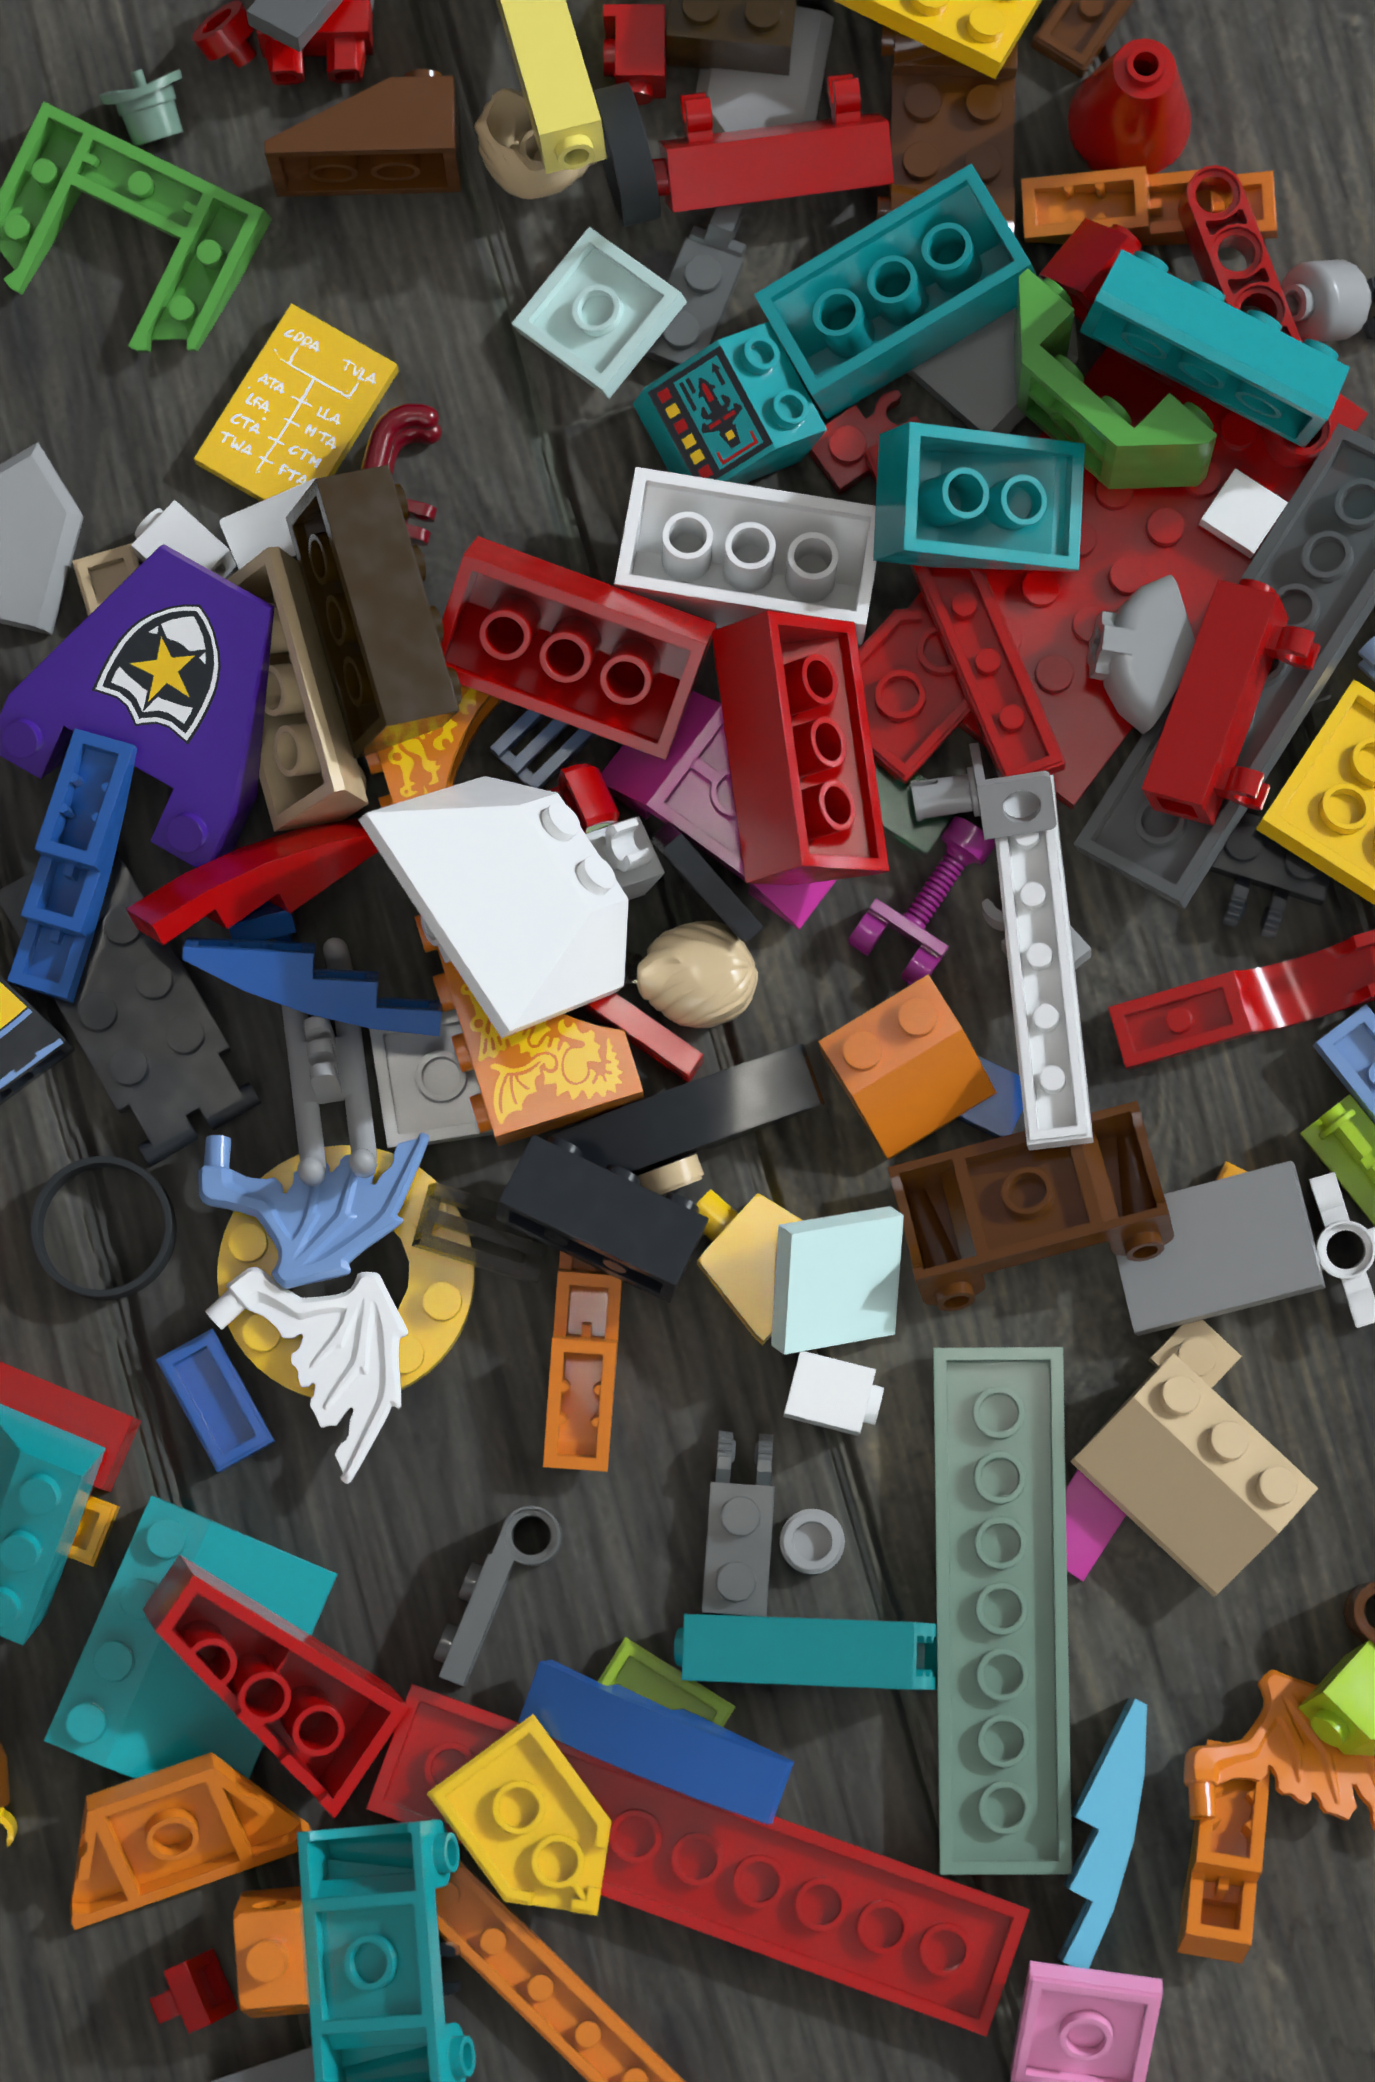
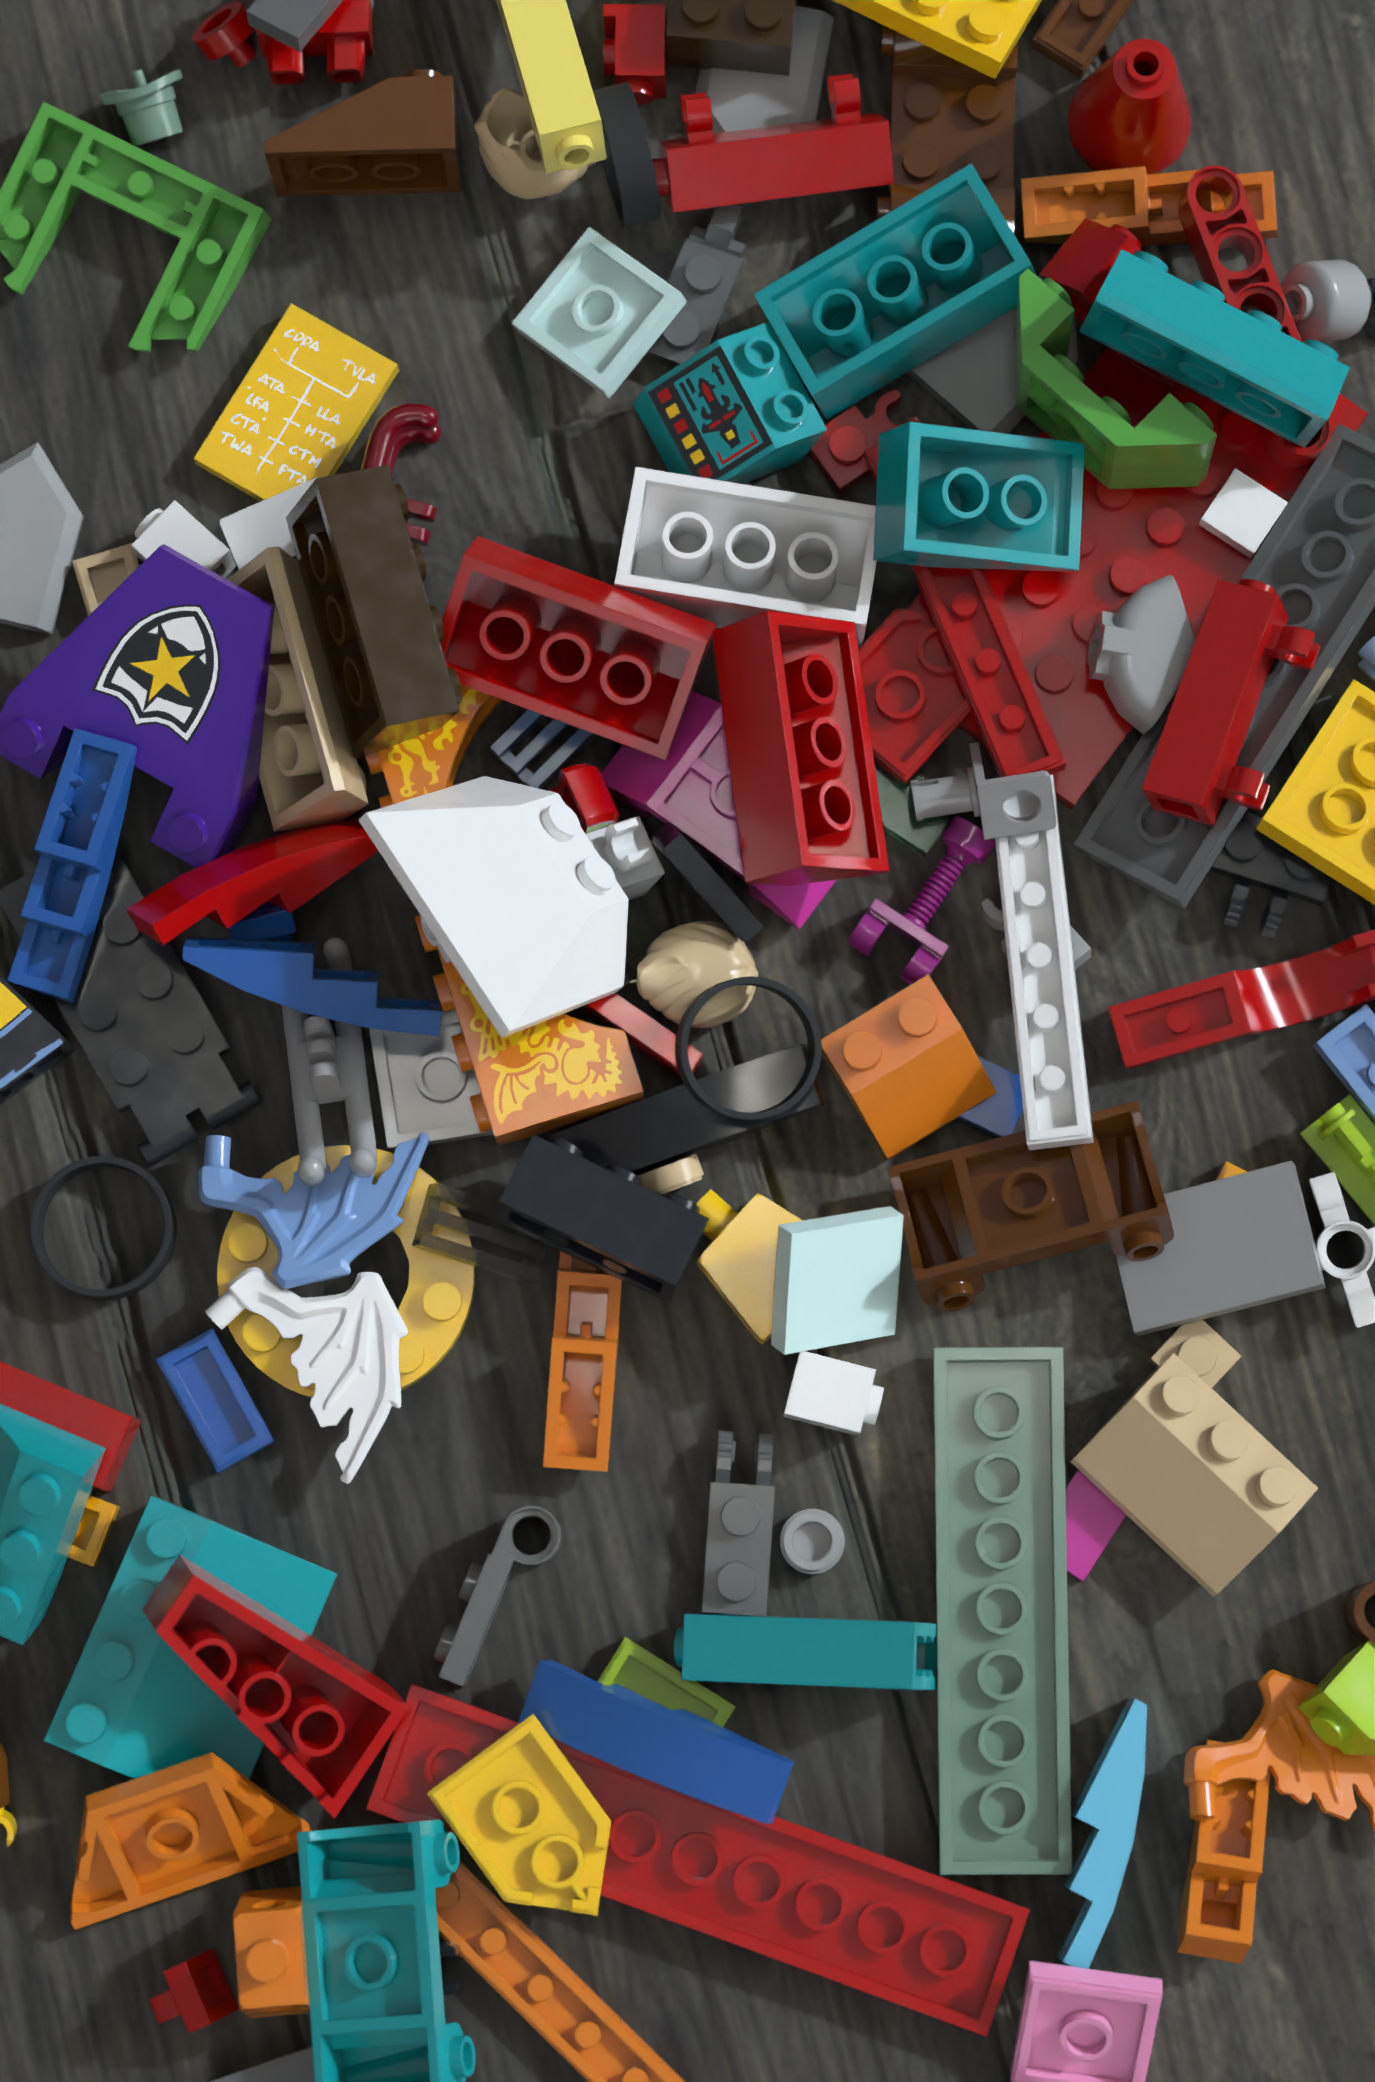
none -> black tyre [675,976,822,1120]

